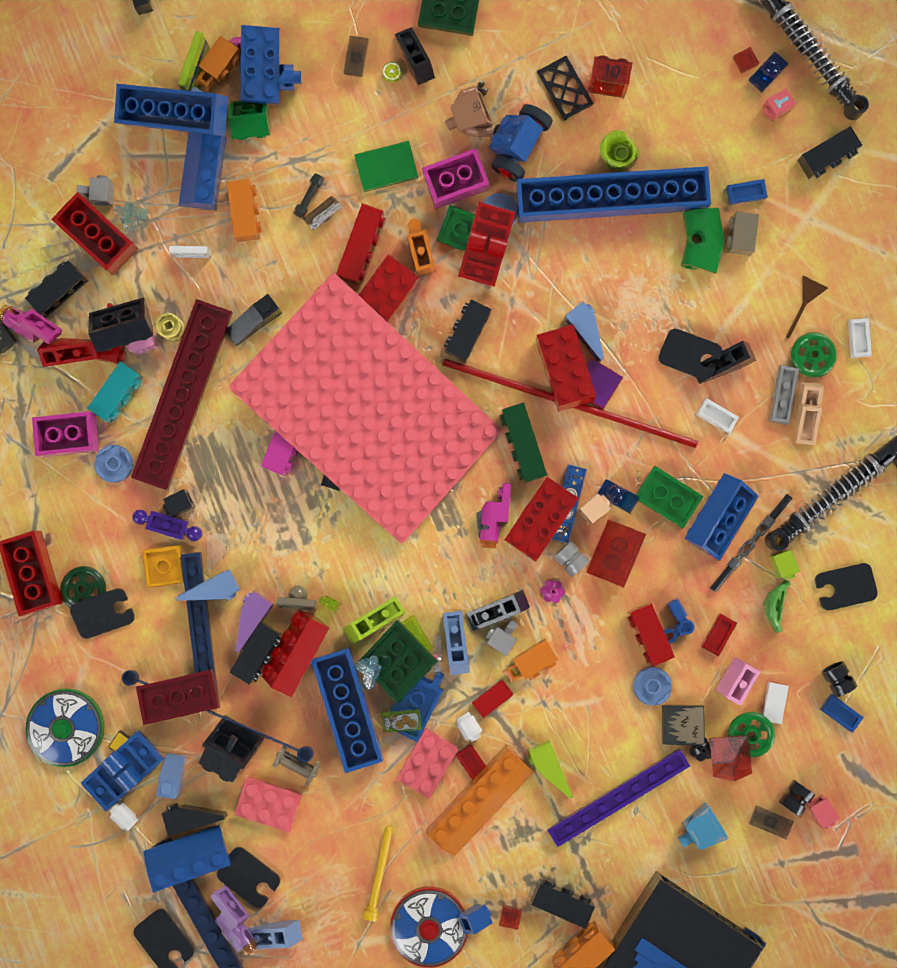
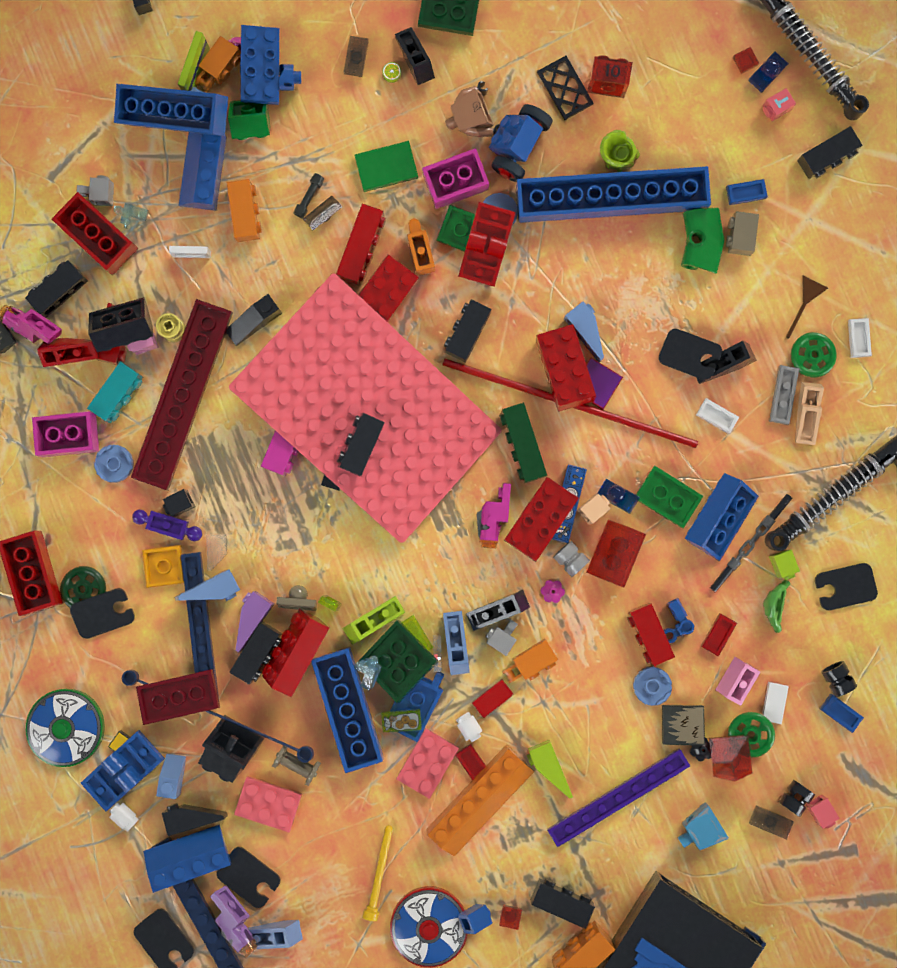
none -> black brick [336,413,385,476]

